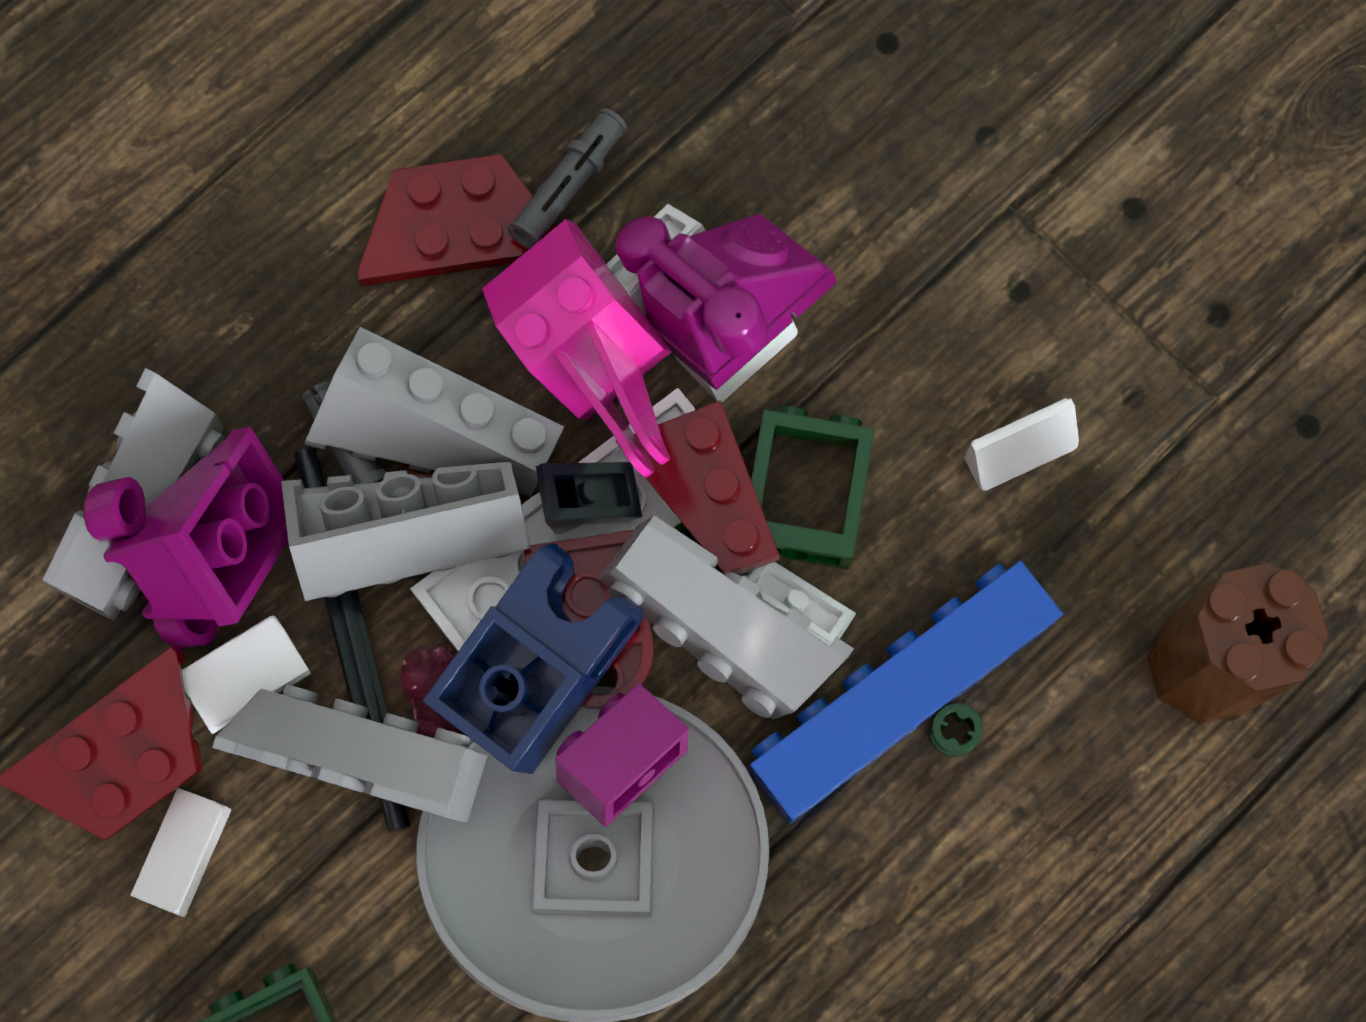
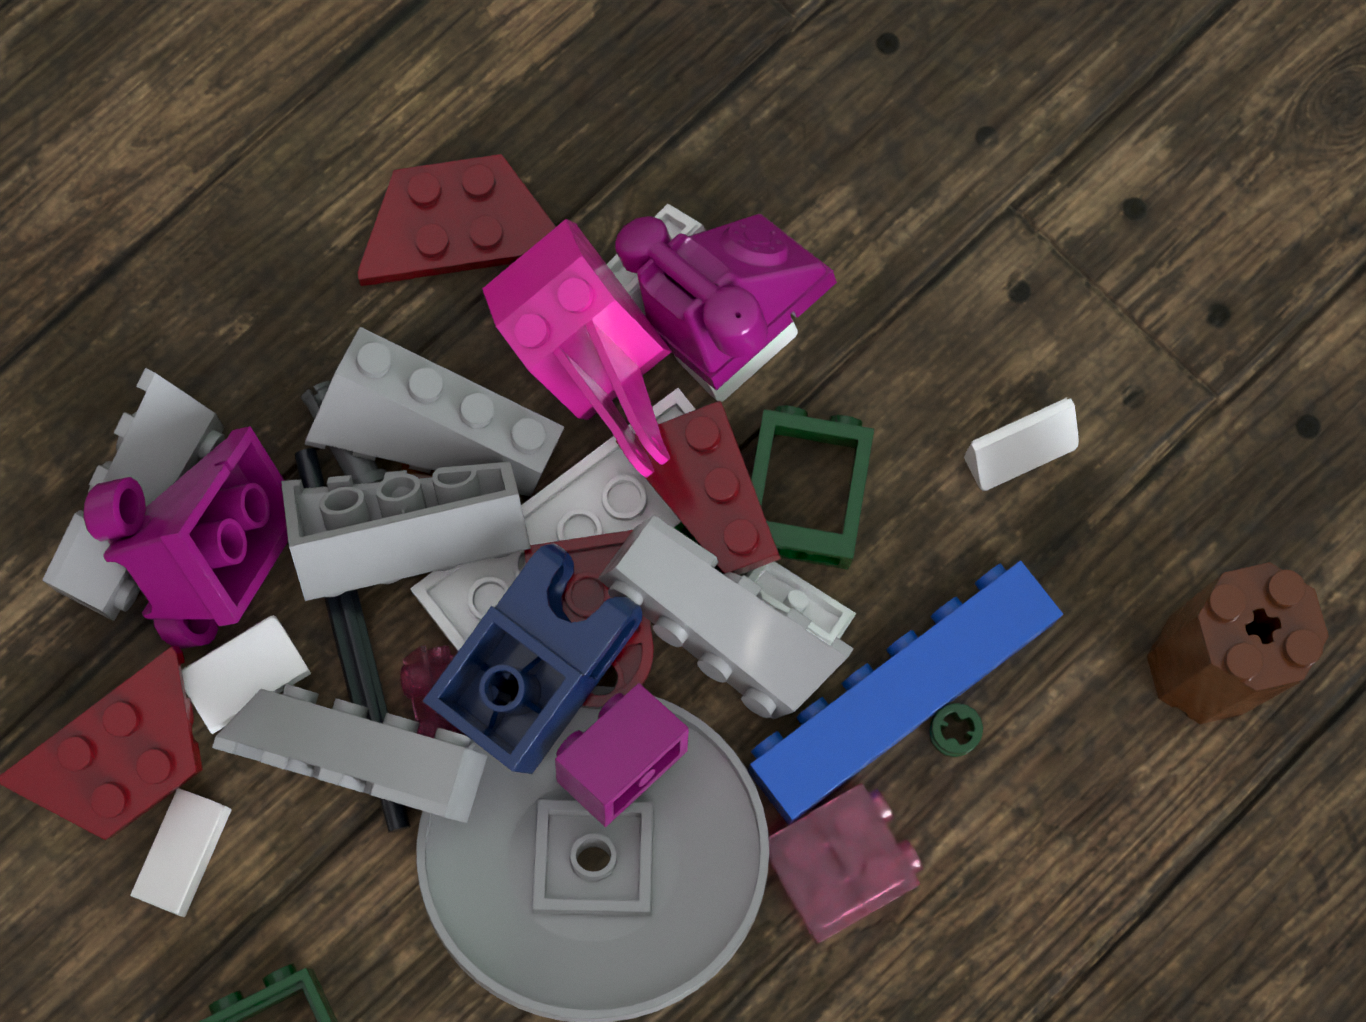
dark grey pin [507,108,628,249] -> none
black slope [535,462,643,534] -> none
none -> clear pink plate [768,783,923,944]

